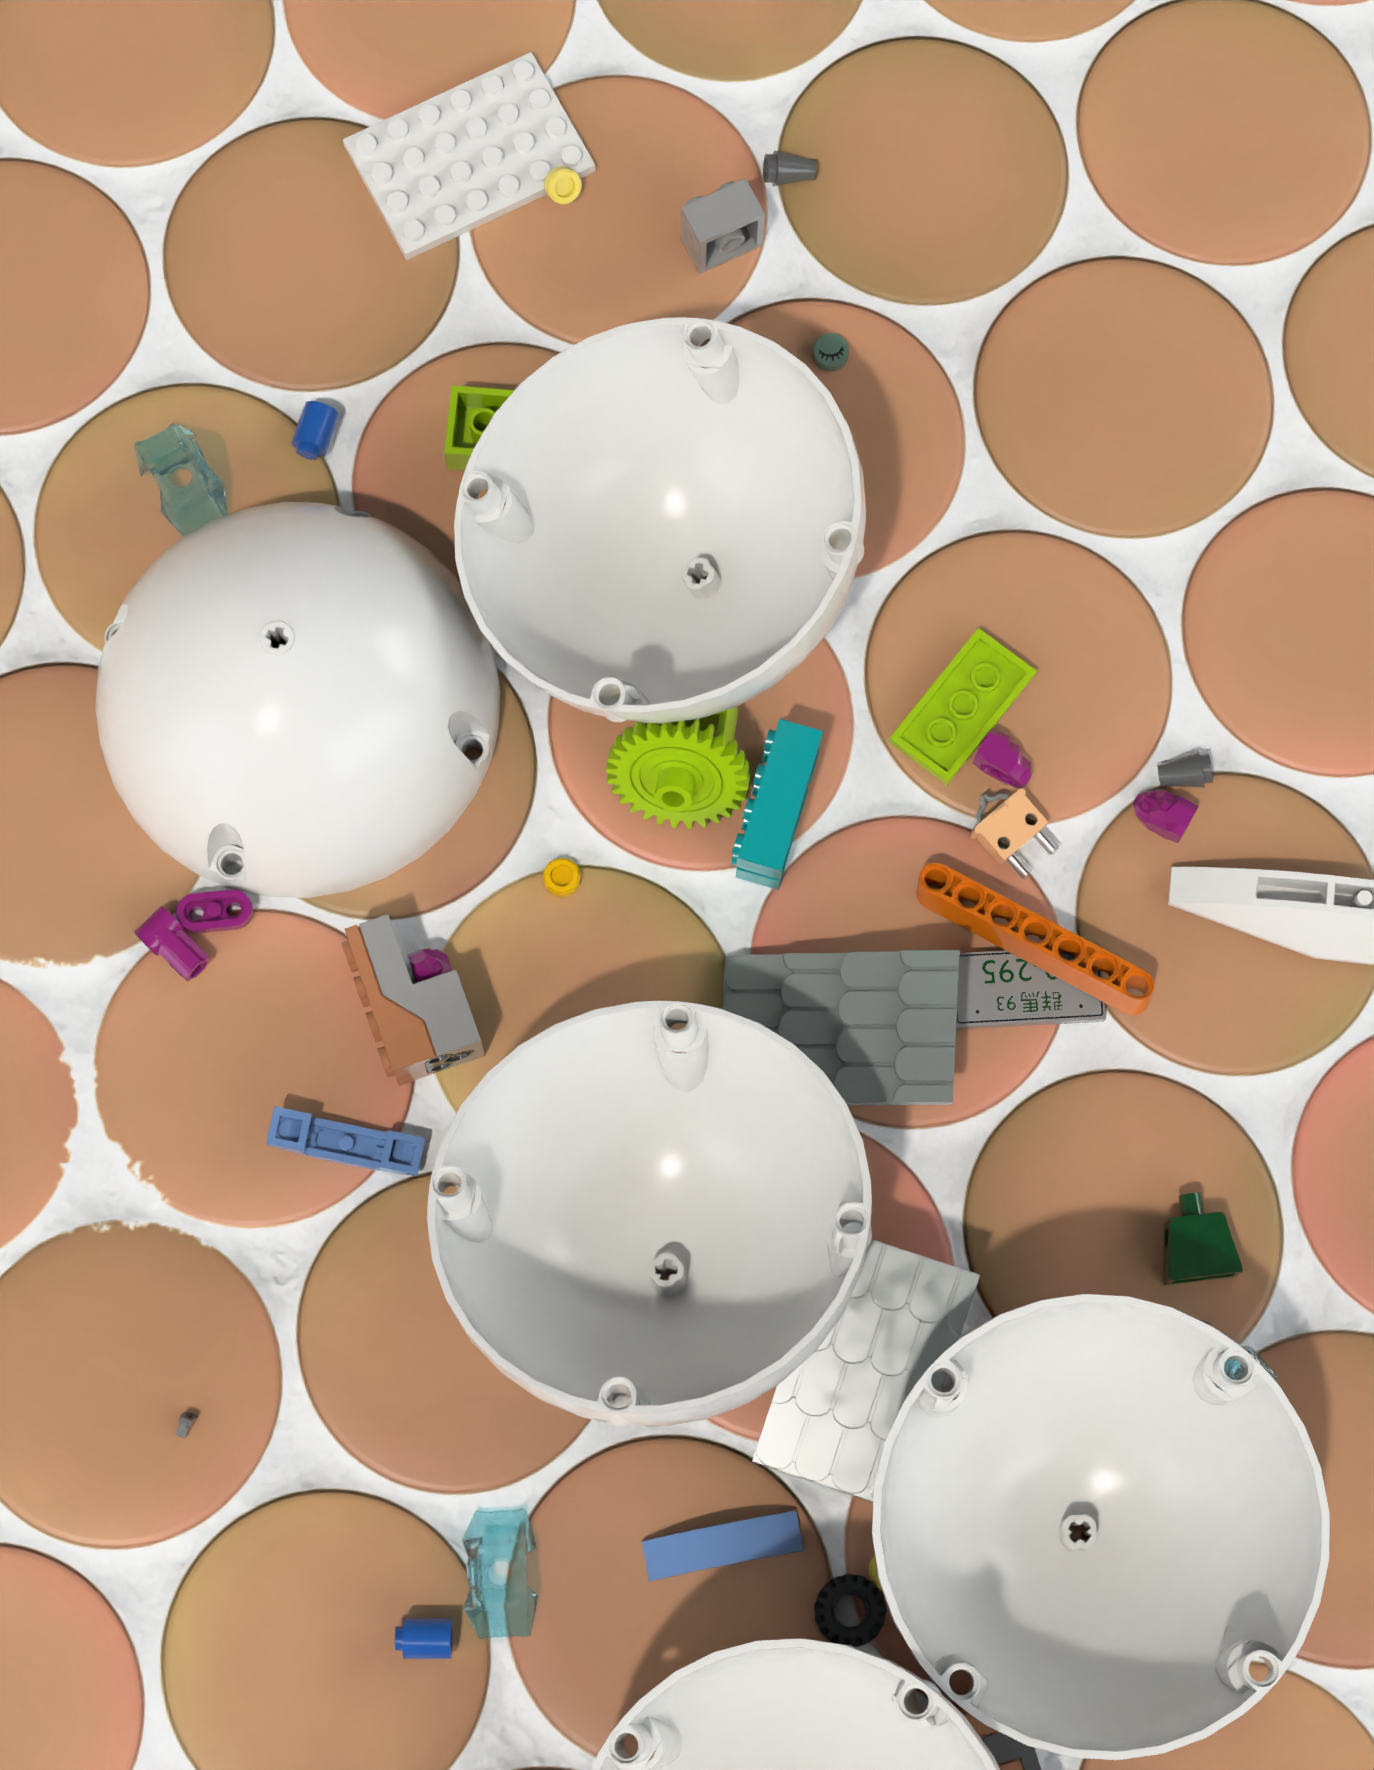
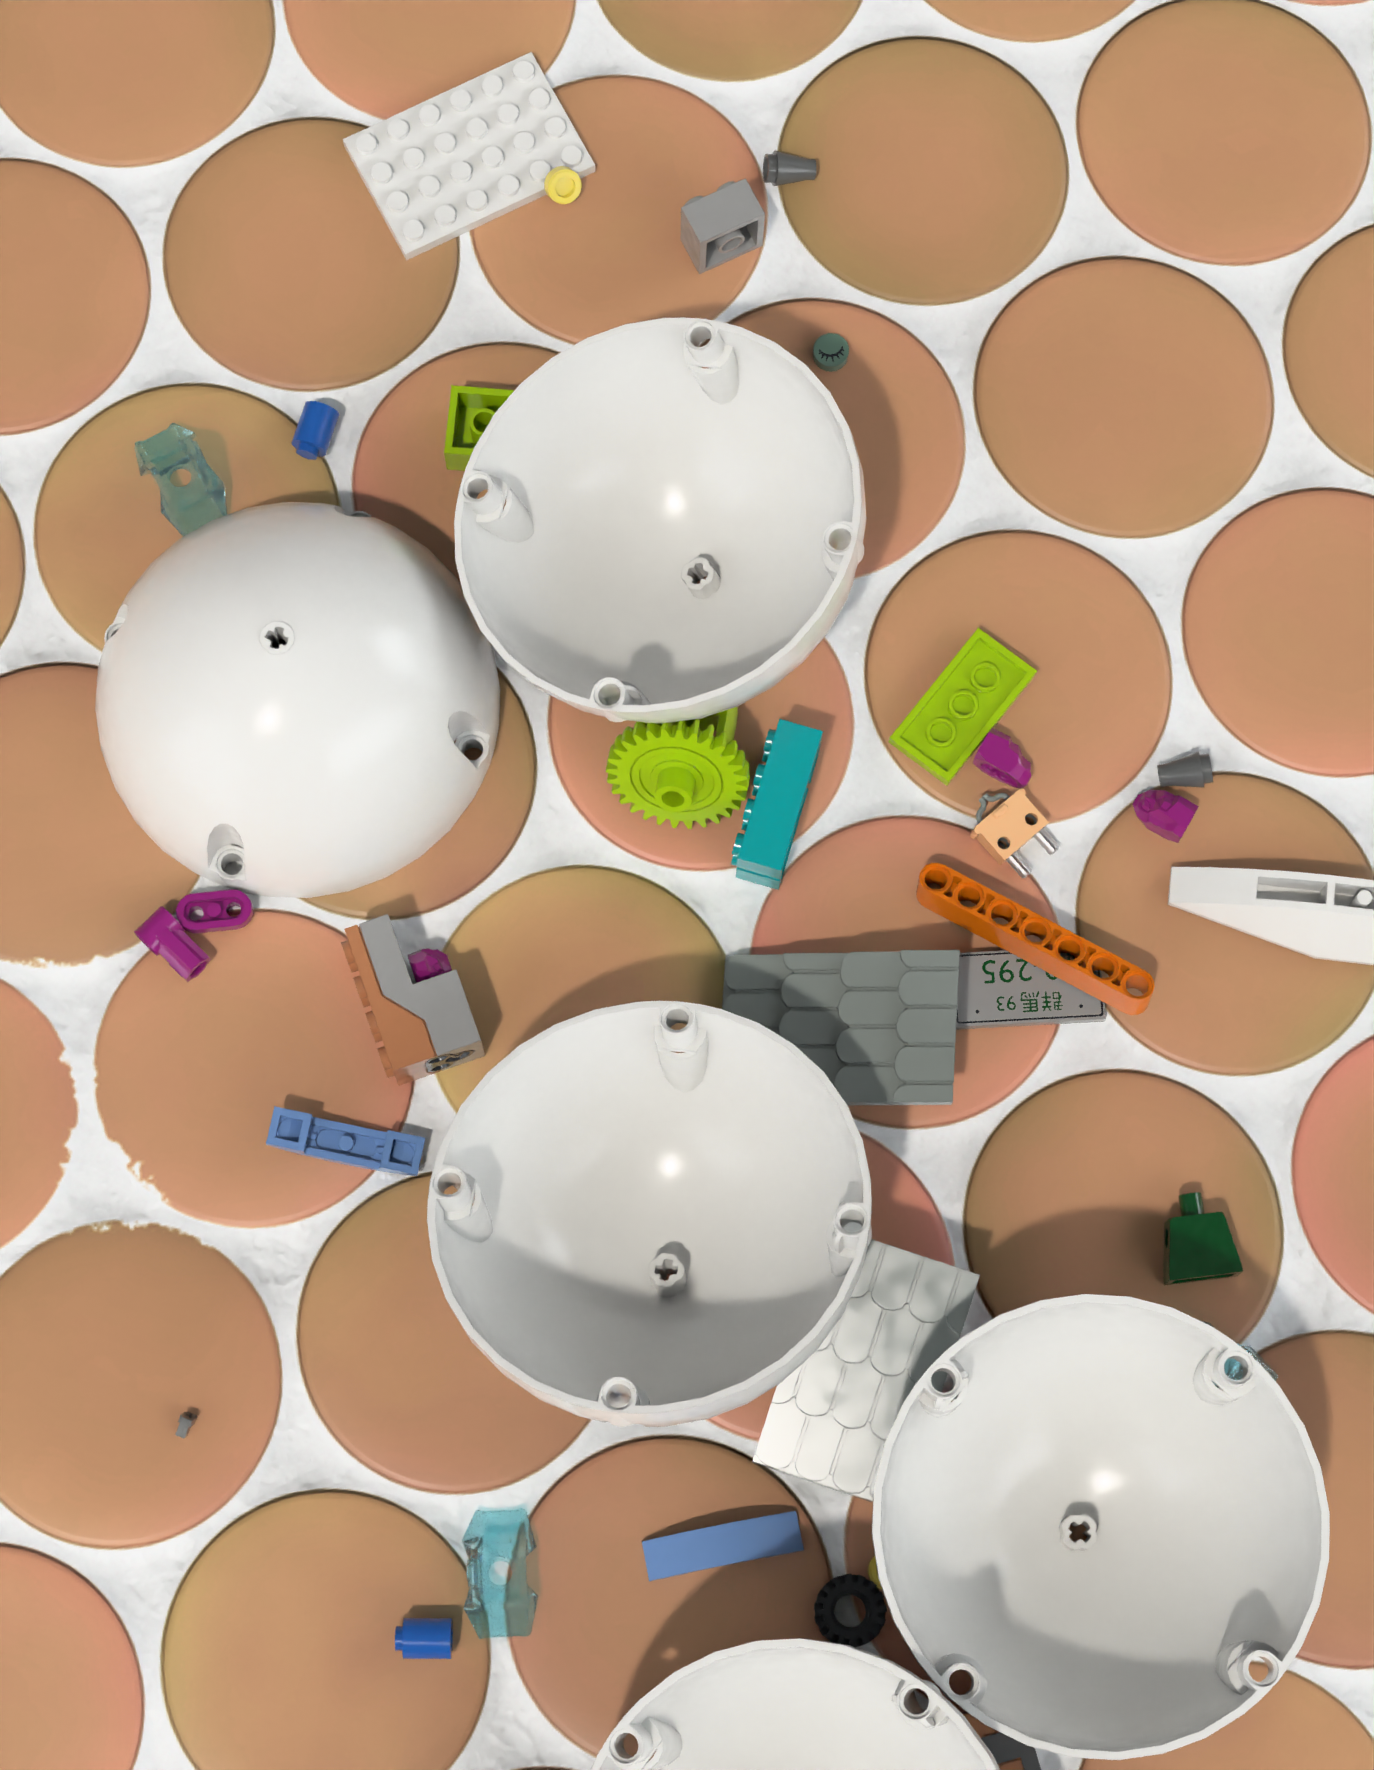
yellow tile [543,858,581,898] -> none

